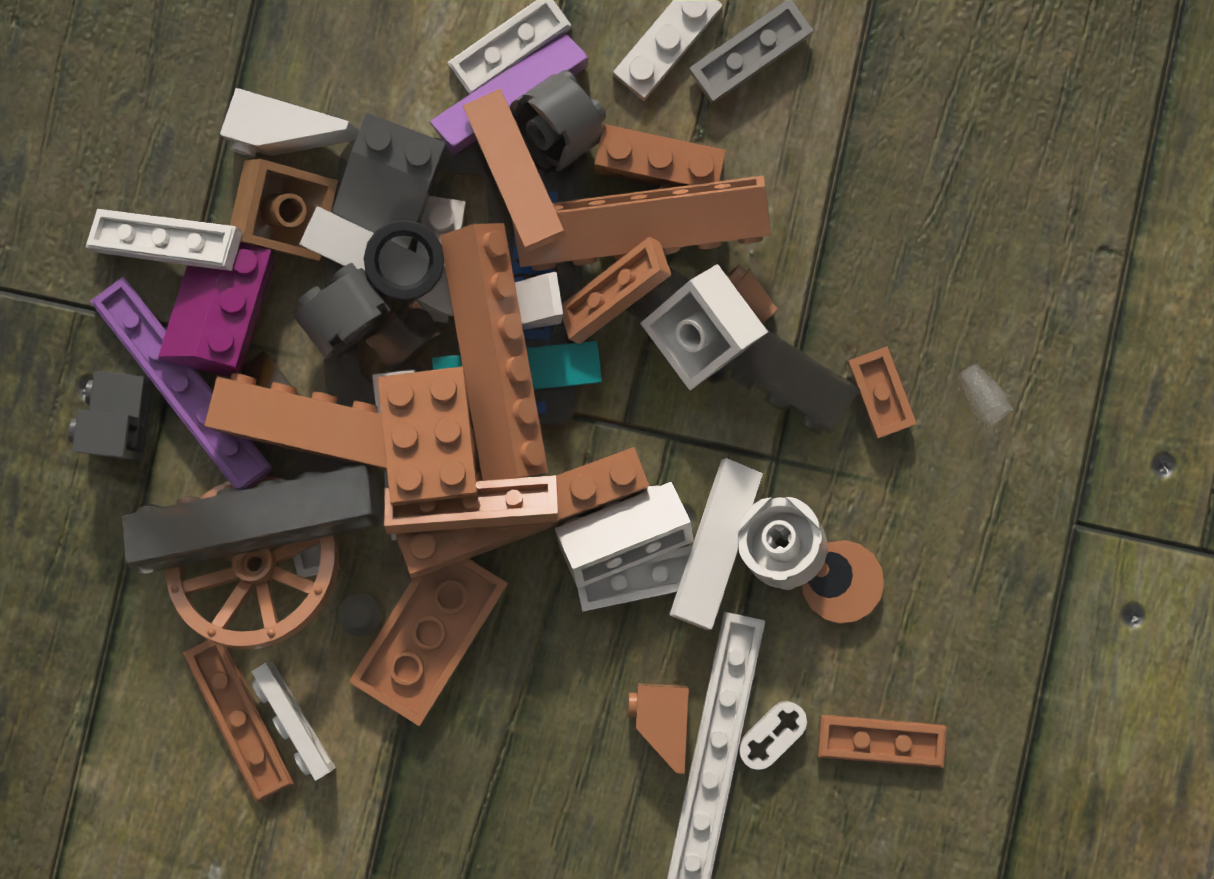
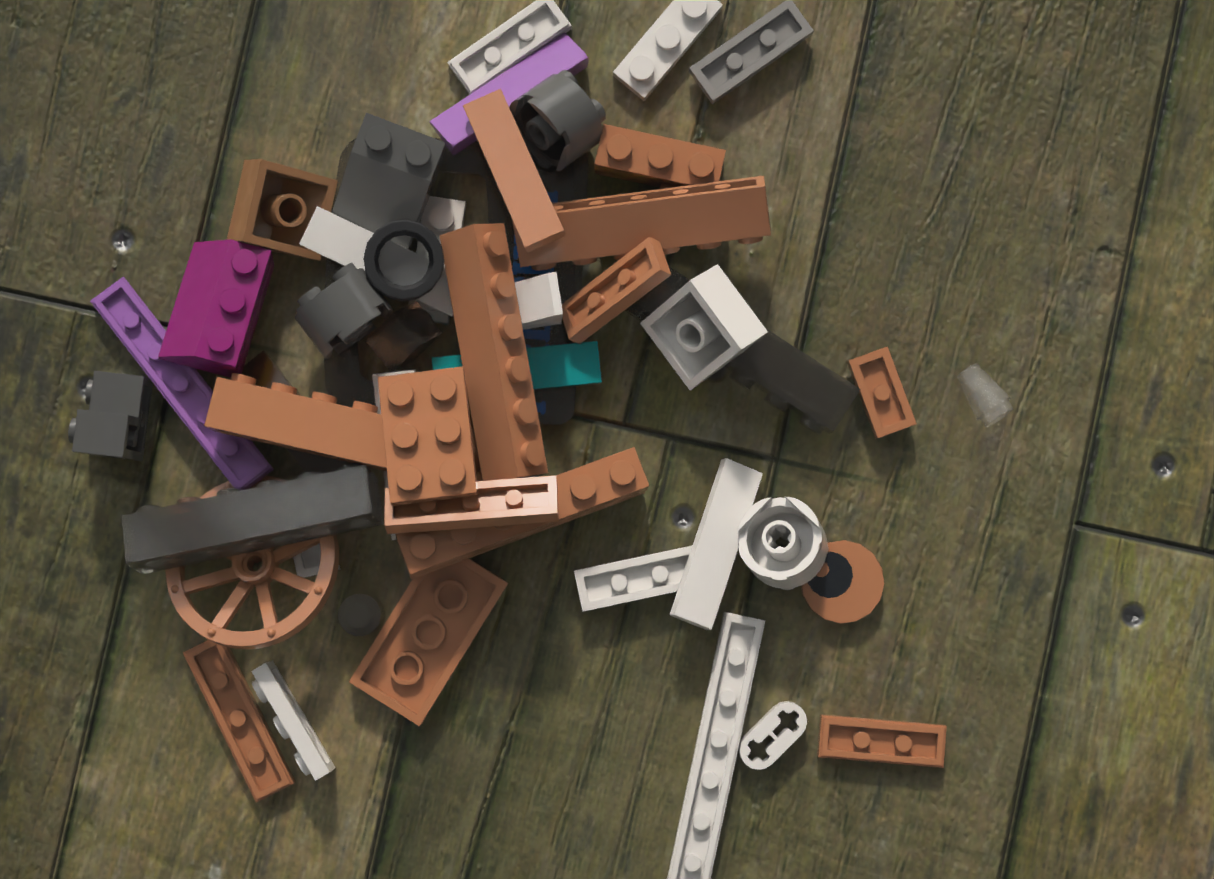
white tile [86,209,243,271] -> none
white slope [220,88,359,158] -> none
white brick [555,482,694,589] -> none
nougat slope [628,683,689,774] -> none
nougat cone [726,264,777,324] -> none

